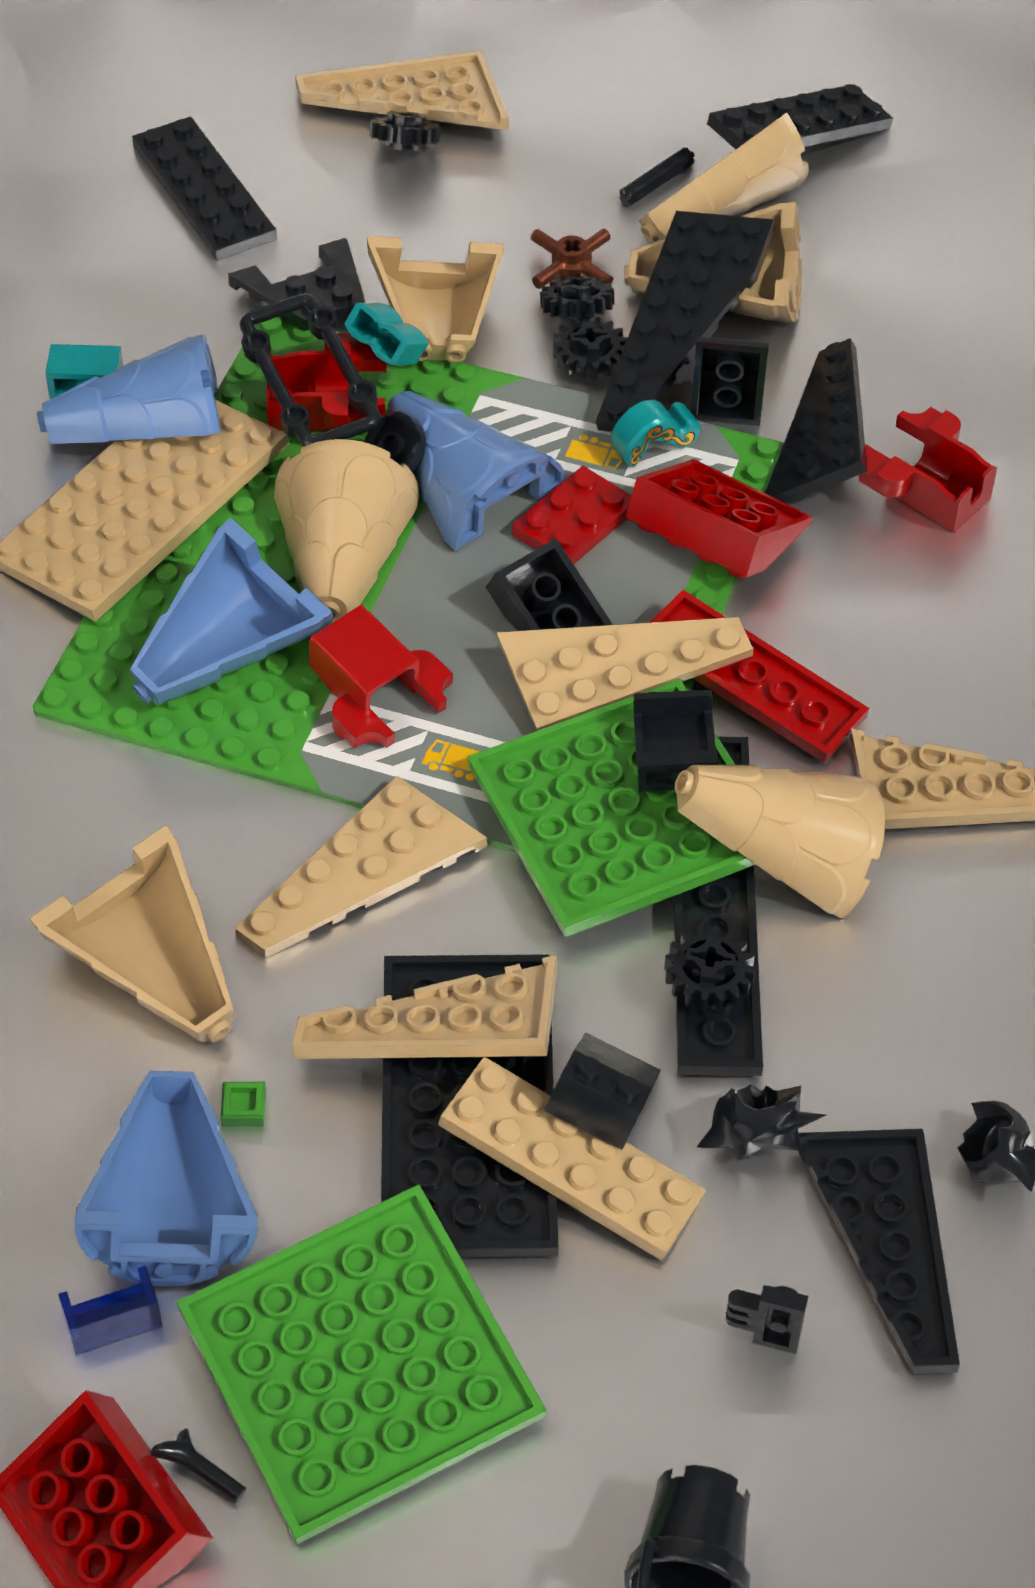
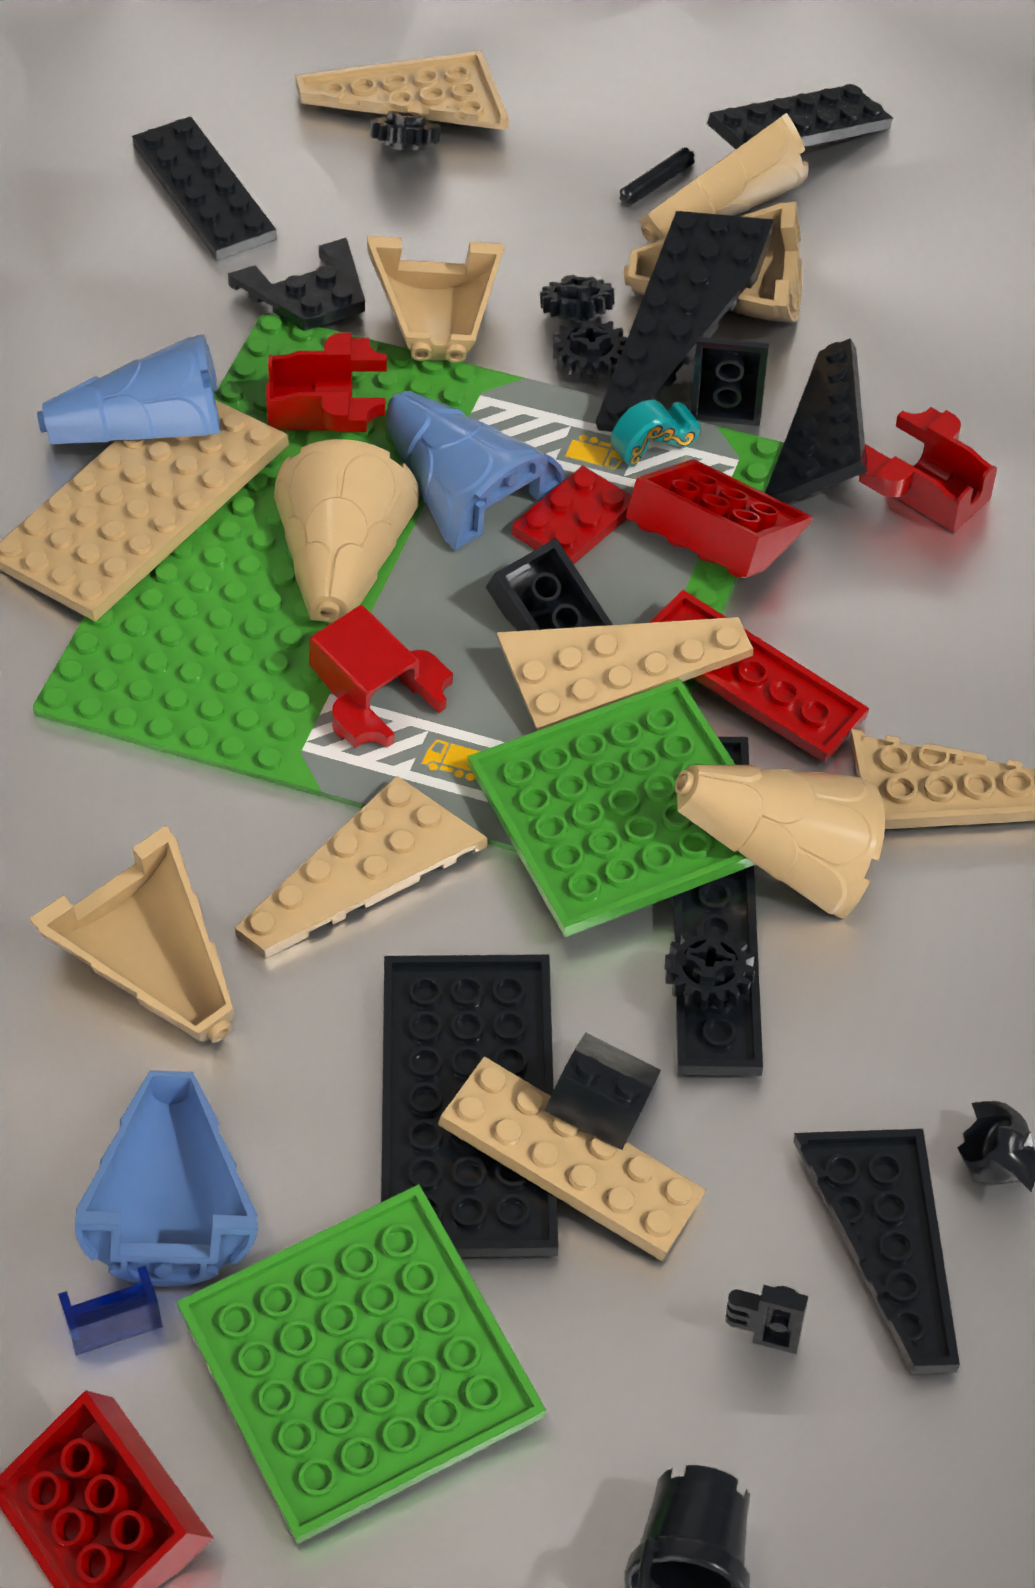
teal brick [45,344,123,399] -> none
medium blue cone [130,518,333,705] -> none
black piece [151,1428,247,1504] -> none
bright green tile [220,1082,266,1126] -> none
black bar [239,293,381,447] -> none
tan wing [292,955,558,1059] -> none
teal brick [344,302,429,365] -> none
black tile [364,412,426,473] -> none
copper bar [530,228,613,289] -> none
black panel [633,690,718,792] -> none
black hair [696,1084,828,1161] -> none

